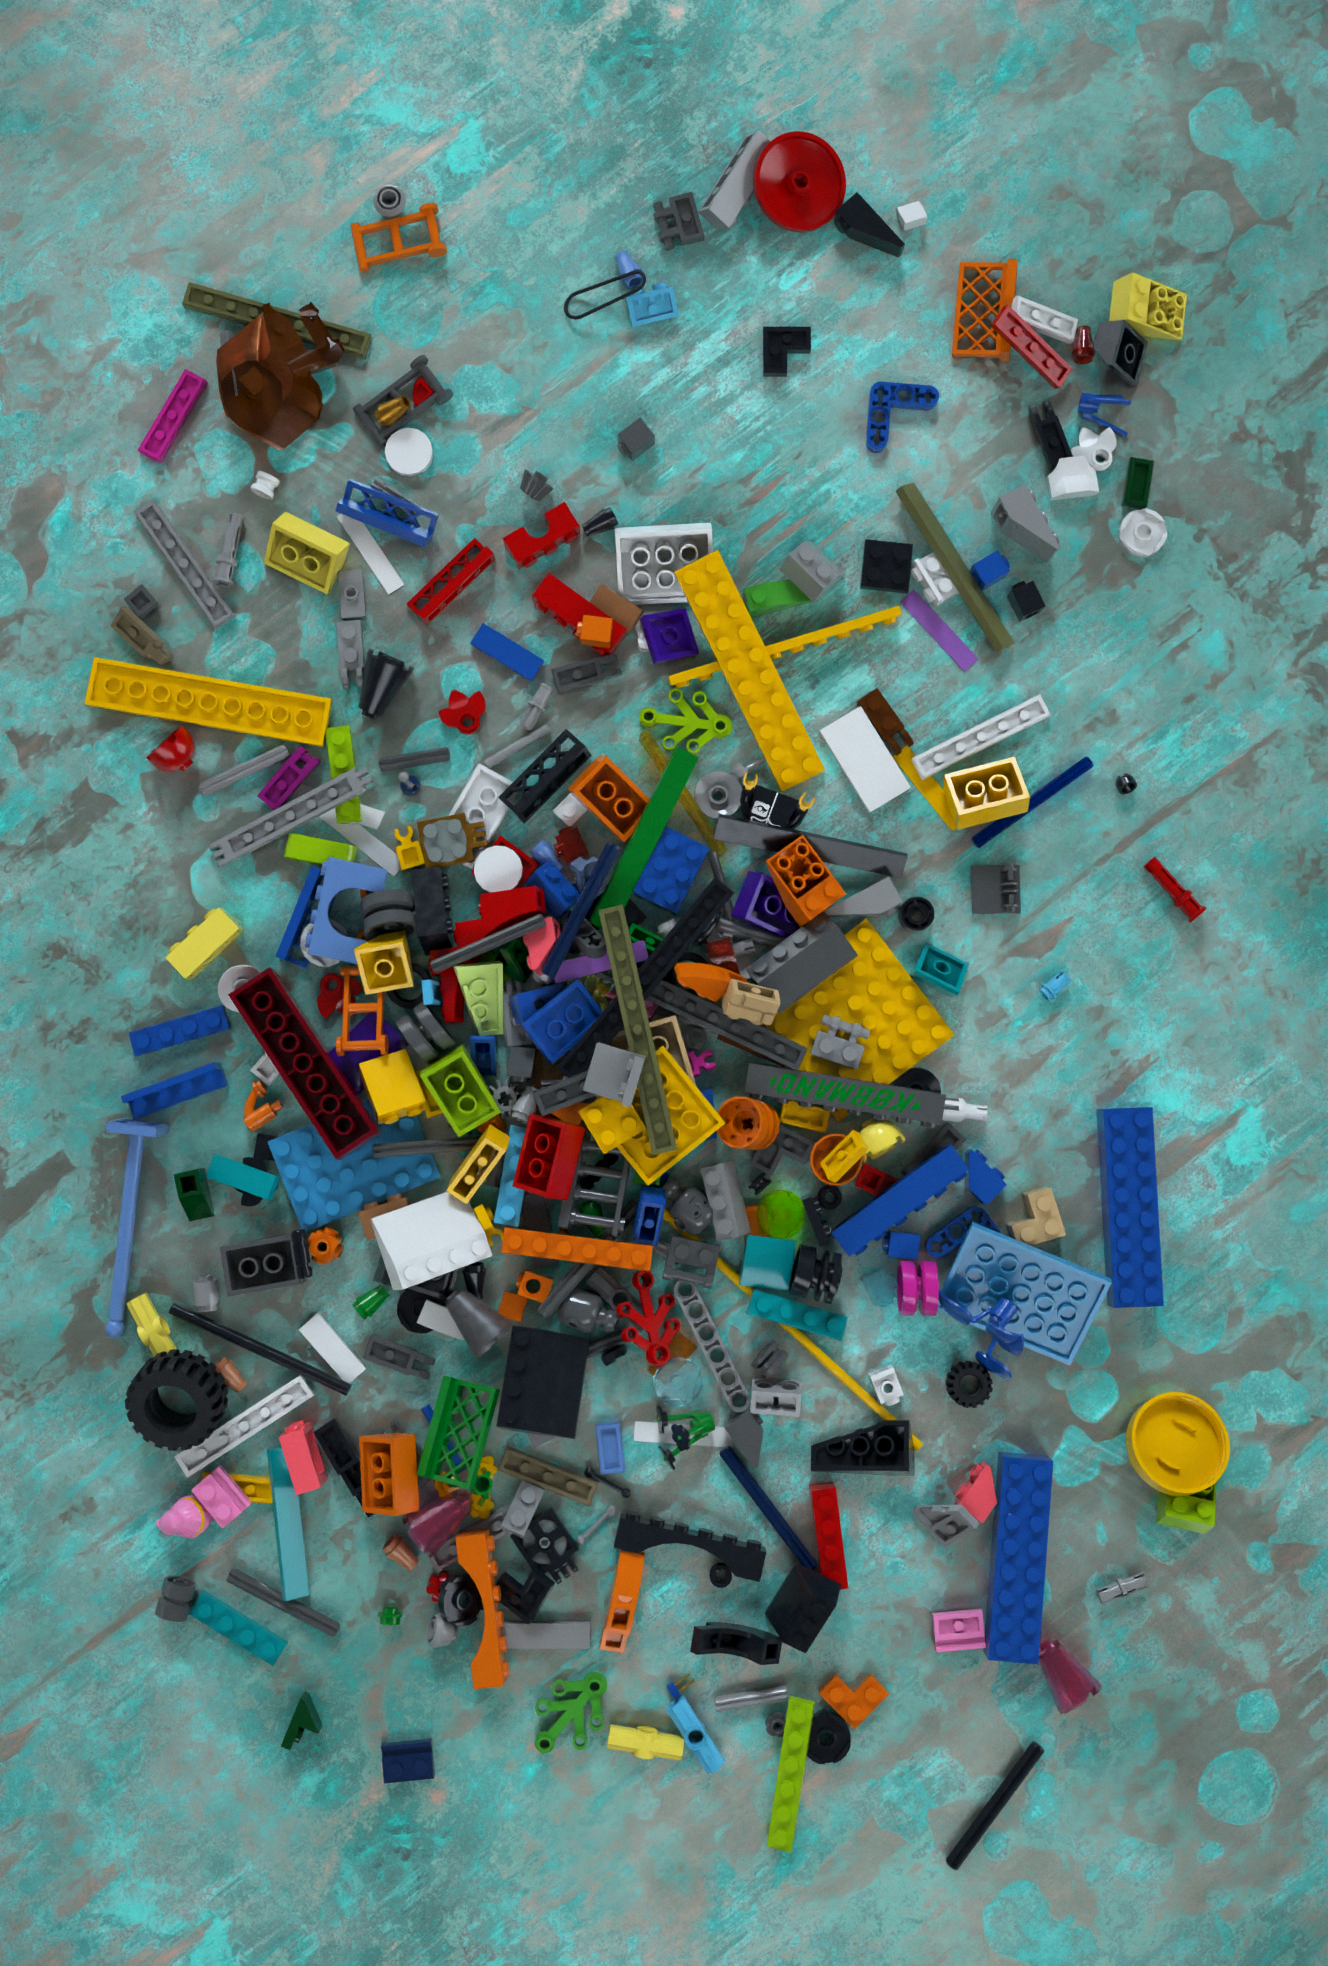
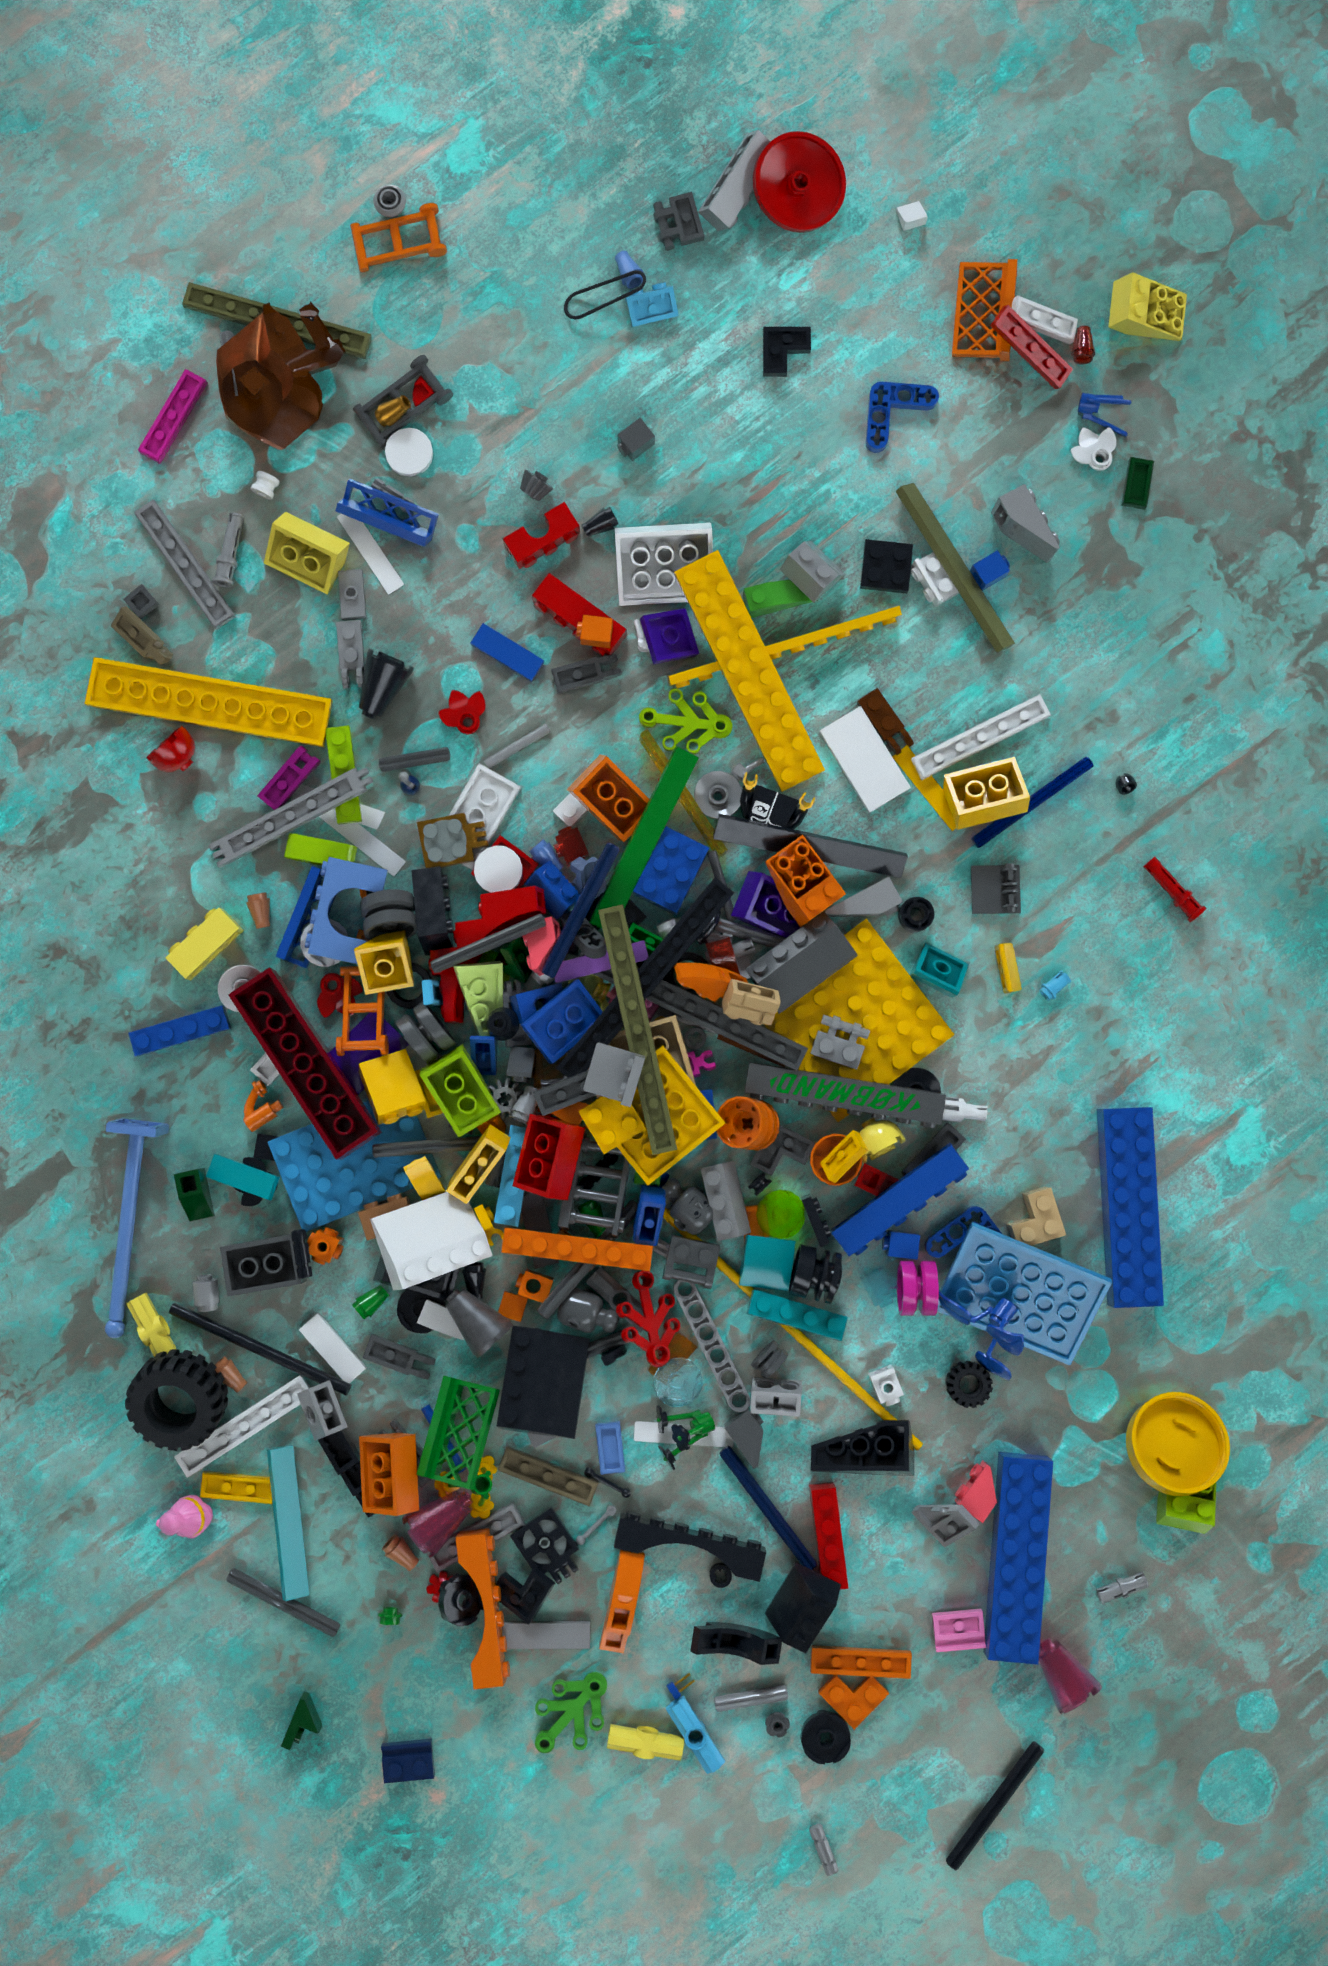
blue fence [121,1062,229,1120] -> none
dark grey wheel [155,1576,196,1622] -> none
teal plate [189,1590,288,1666] -> none
bright pink plate [191,1465,252,1529] -> none
light grey axle [199,745,290,796] -> none
coral window [279,1420,329,1495] -> none
yellow plate [394,825,425,871] -> none
red fence [406,538,495,625] -> none
light grey cone [427,1612,458,1648] -> none
black fence [498,729,592,824] -> none
light grey plate [501,1480,545,1538] -> none
light grey axle [520,683,554,731] -> none
medium nougat slope [590,584,644,632] -> none
lime plate [767,1696,815,1853] -> none
yellow plate [779,1100,831,1133] -> none
black plate [817,1185,842,1210] -> none
black slope [834,192,905,258] -> none
medium lavender sticker [900,589,978,672] -> none
blue slope [965,1149,1007,1206] -> none
black brick [1007,581,1046,622] -> none
black hinge [1028,401,1073,470] -> none
white slope [1047,455,1099,501] -> none
black slope [1093,320,1148,387] -> none
white tile [1118,508,1167,557] -> none
none -> nougat cone [246,892,271,929]
none -> light grey brick [297,1380,347,1441]
none -> yellow slope [403,1156,446,1200]
none -> black cone [486,1007,519,1041]
none -> light grey axle [809,1824,838,1876]
none -> orange plate [810,1645,912,1679]
none -> yellow slope [994,943,1022,993]

